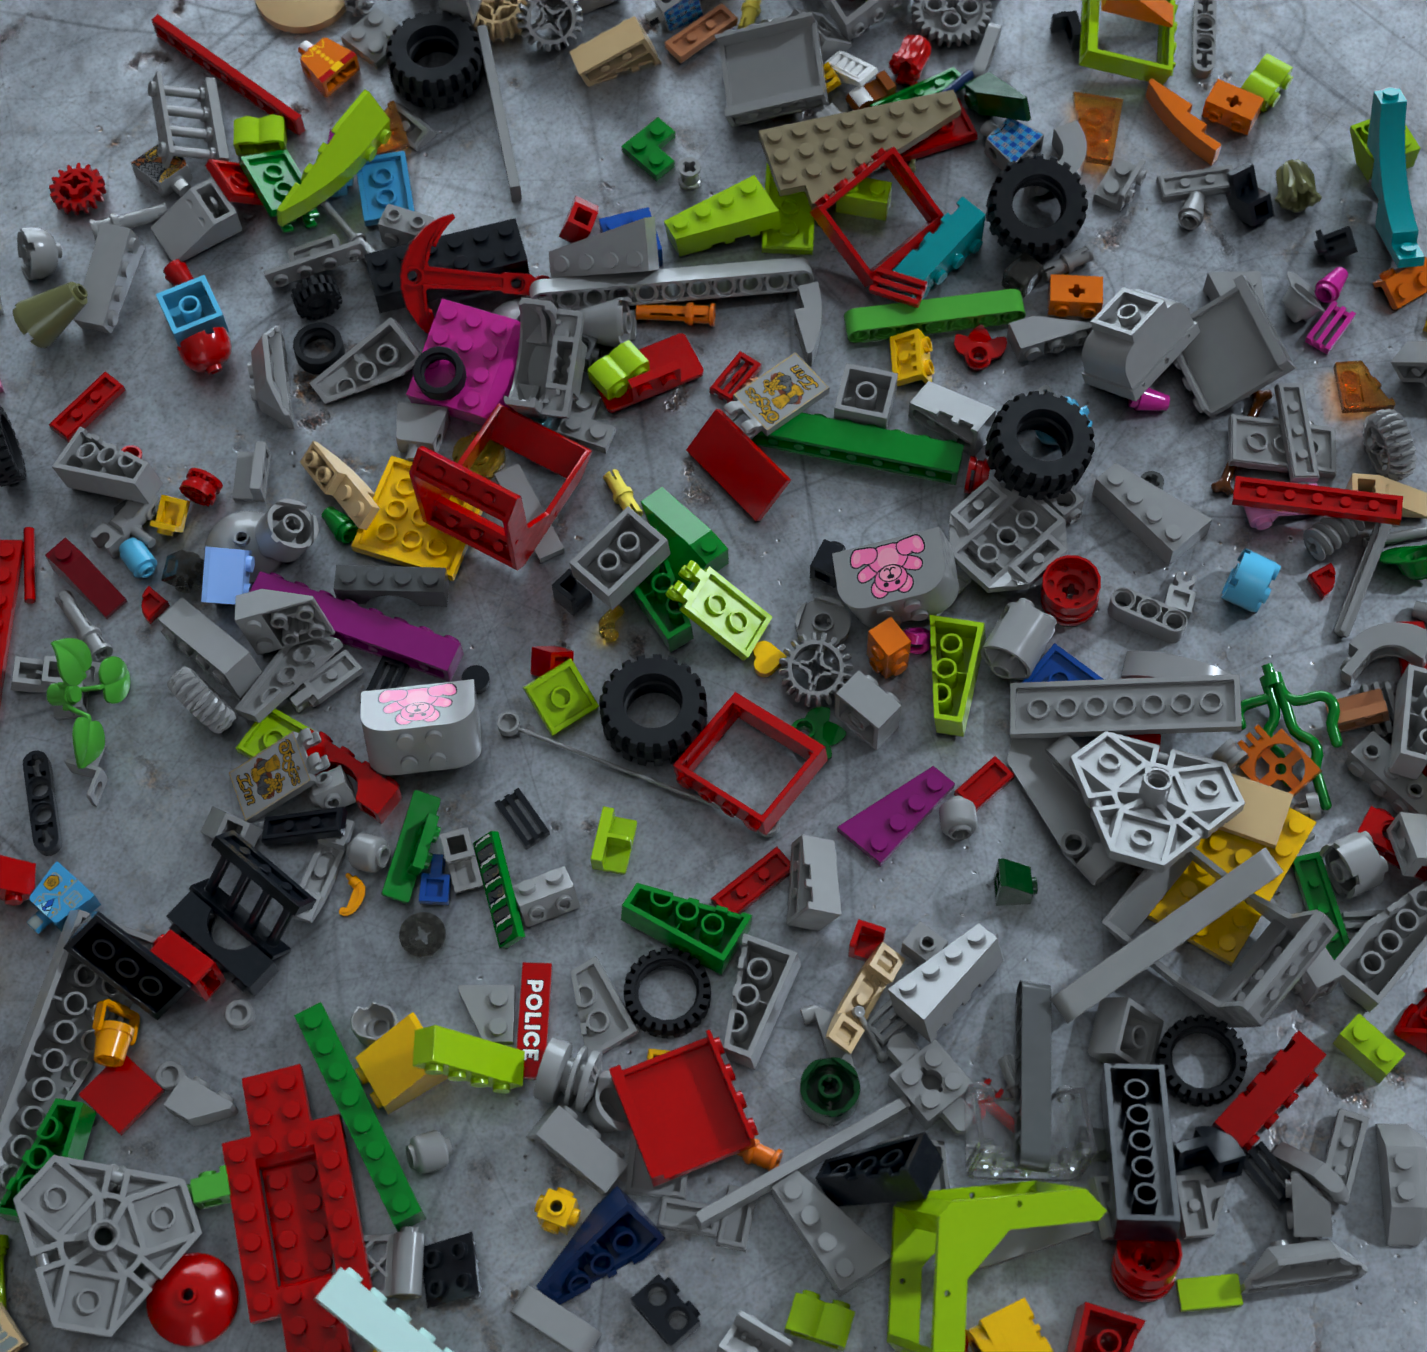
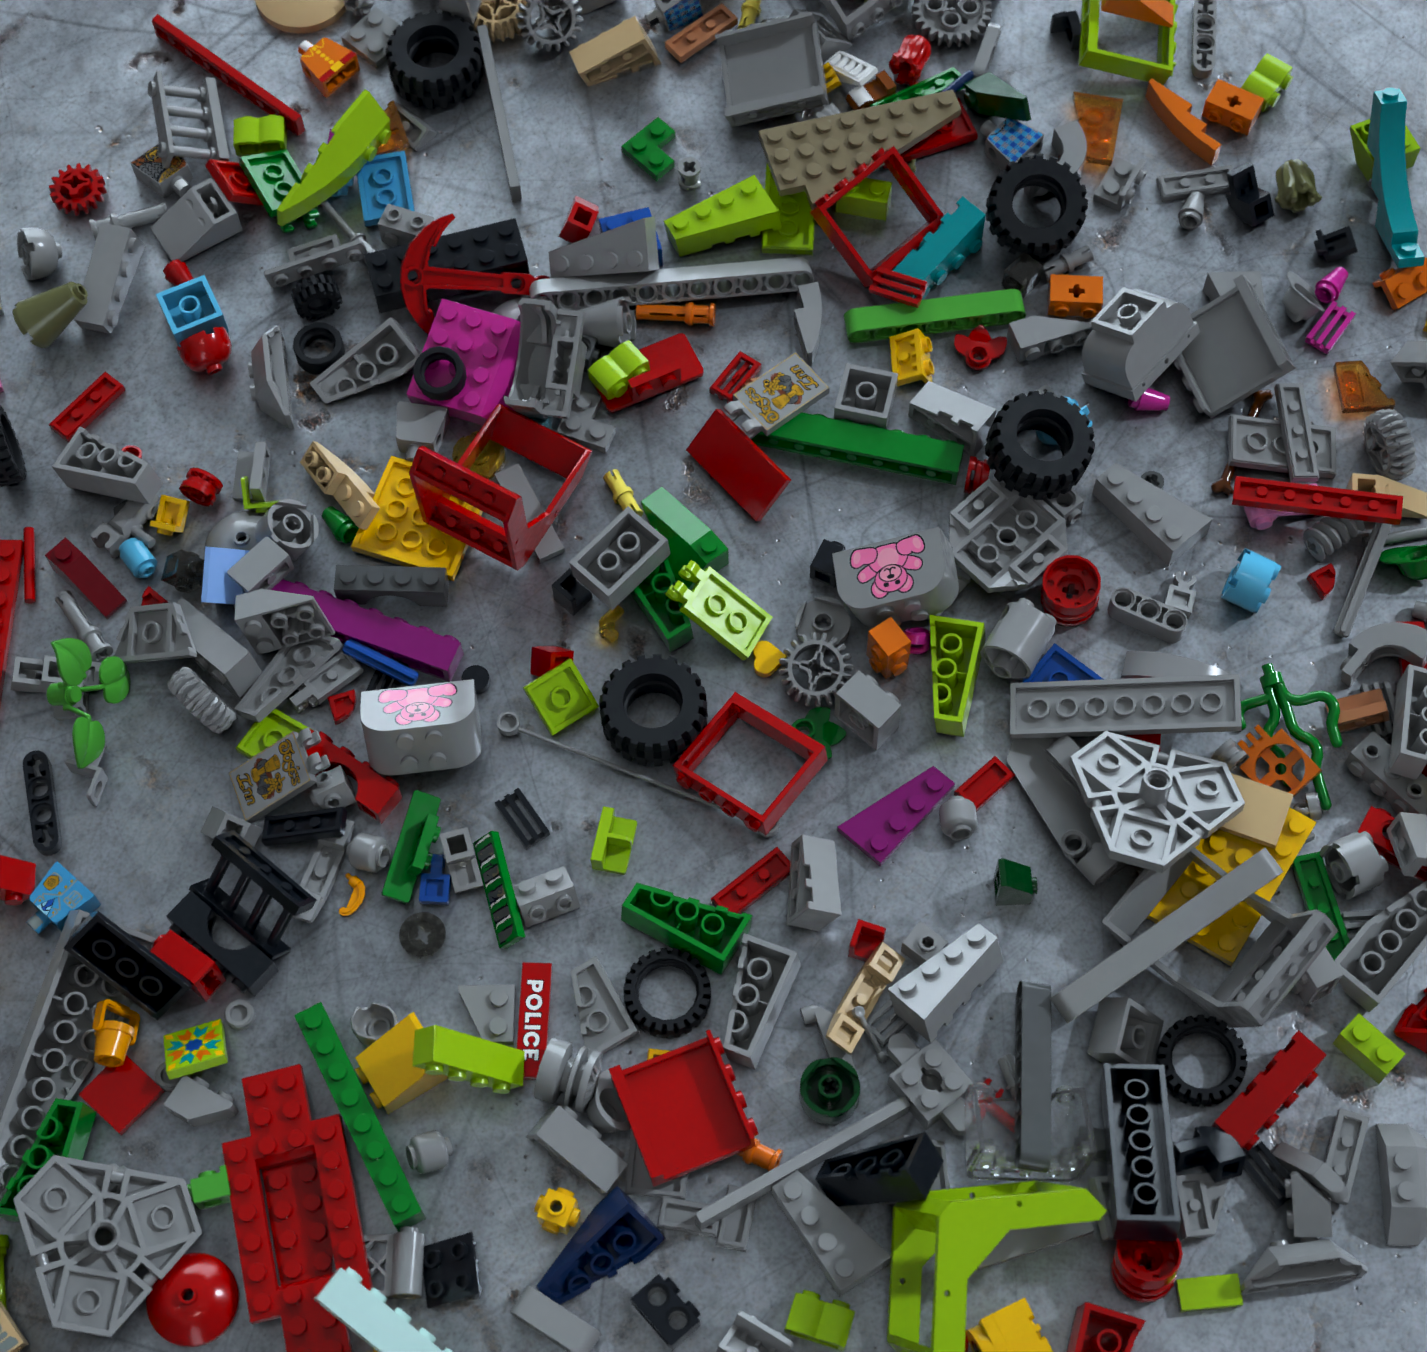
none -> light grey wing [108,602,197,664]
none -> lime tile [163,1019,228,1080]
none -> light grey panel [227,537,294,593]
none -> lime bracket [241,476,280,513]
none -> red tile [327,689,356,725]
none -> blue axle [342,639,419,686]

